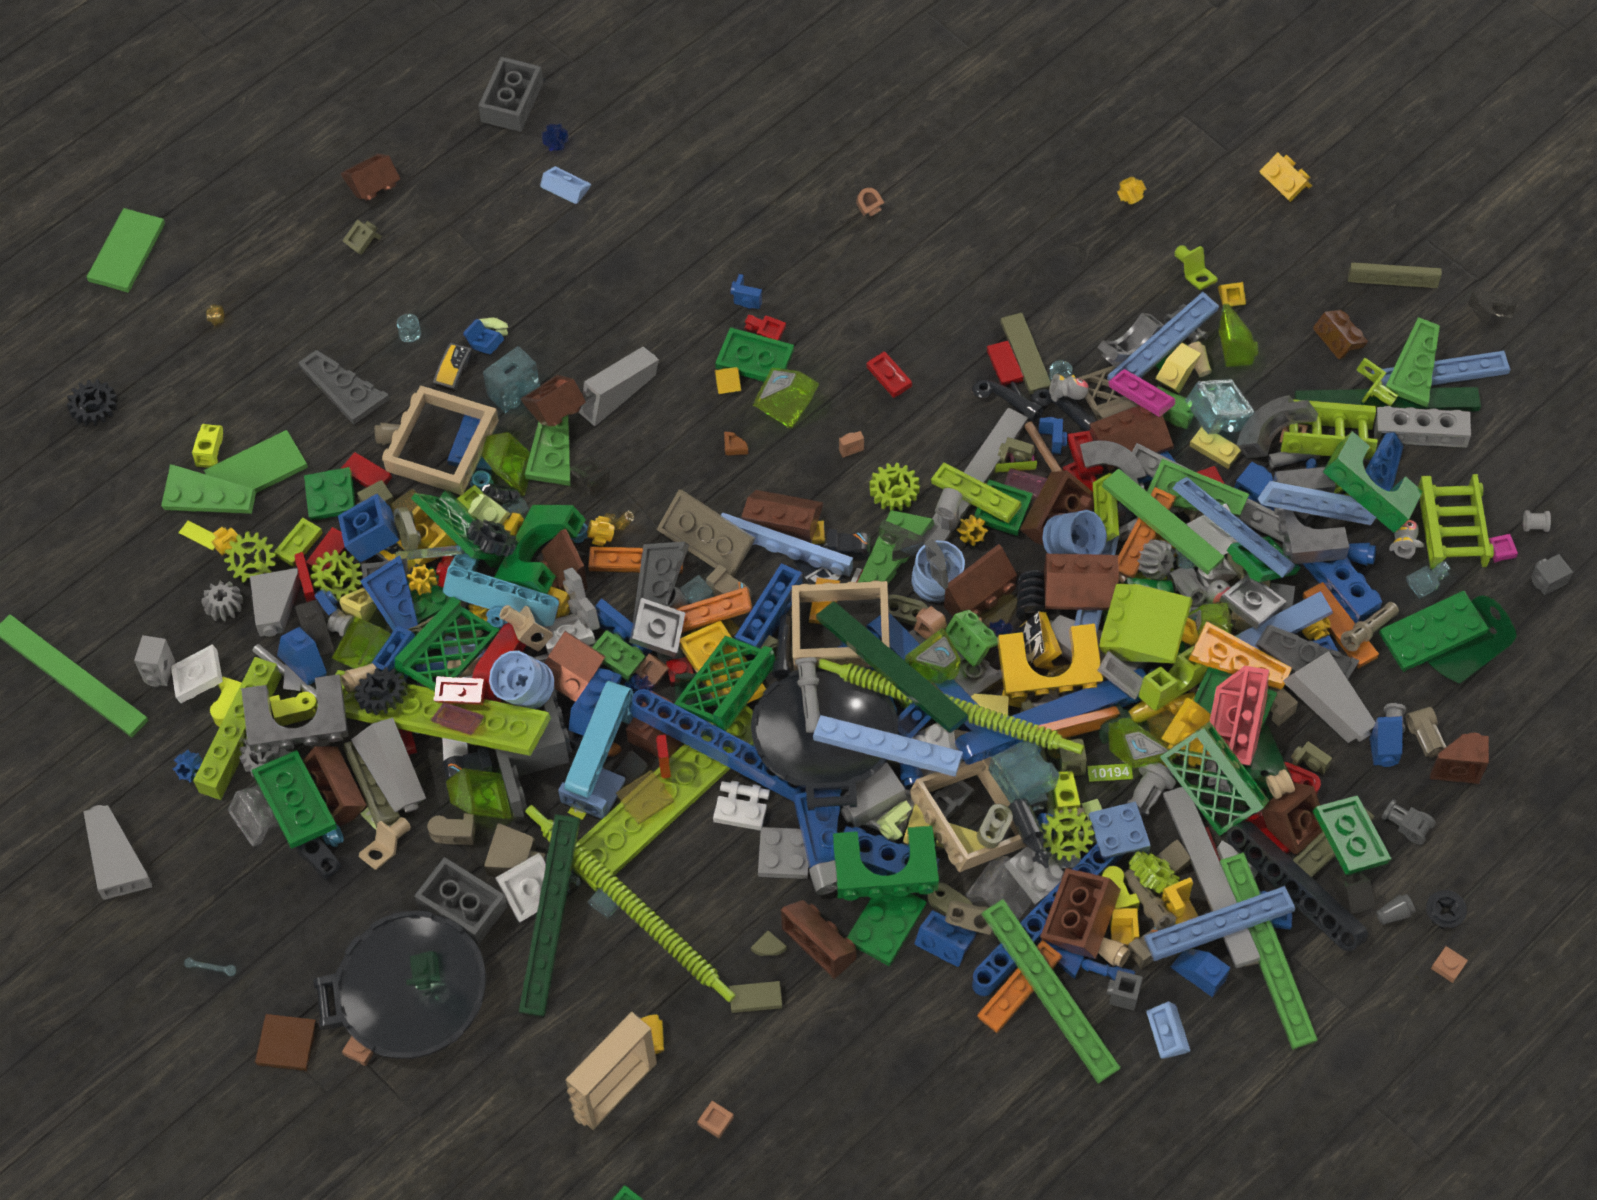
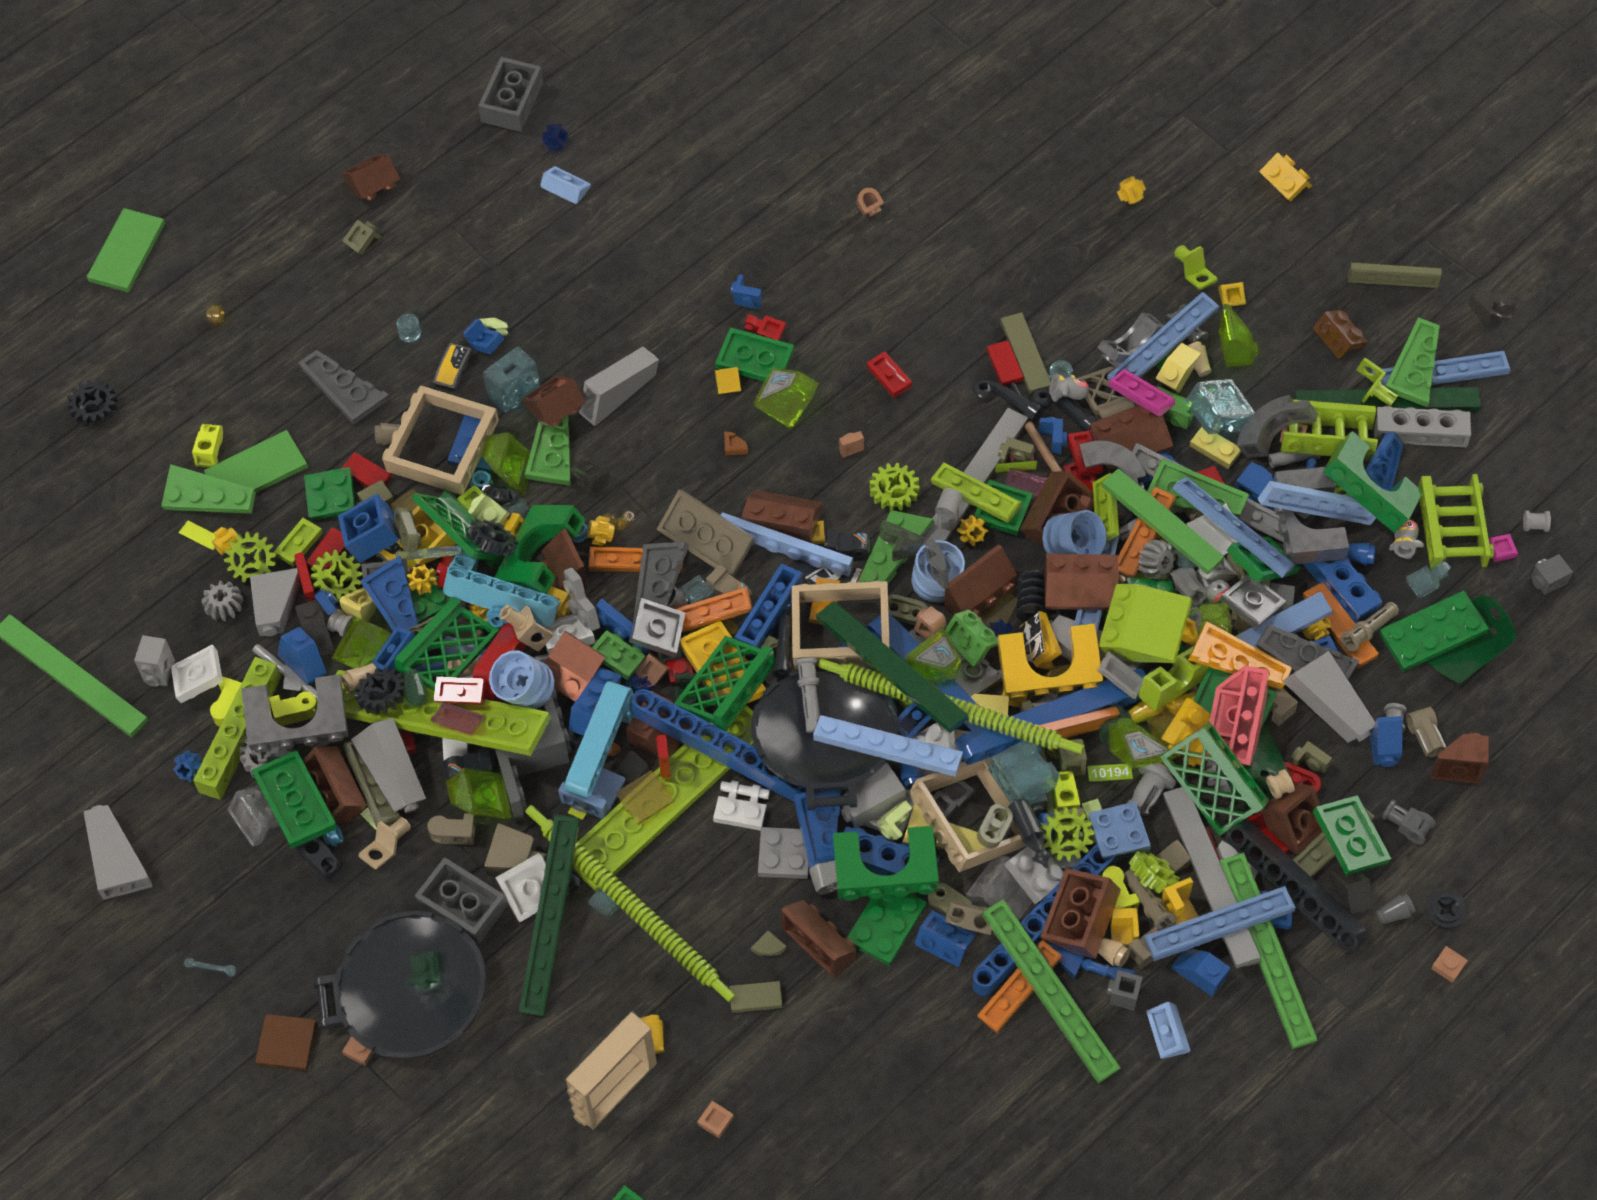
none -> clear green cone [403,670,429,707]

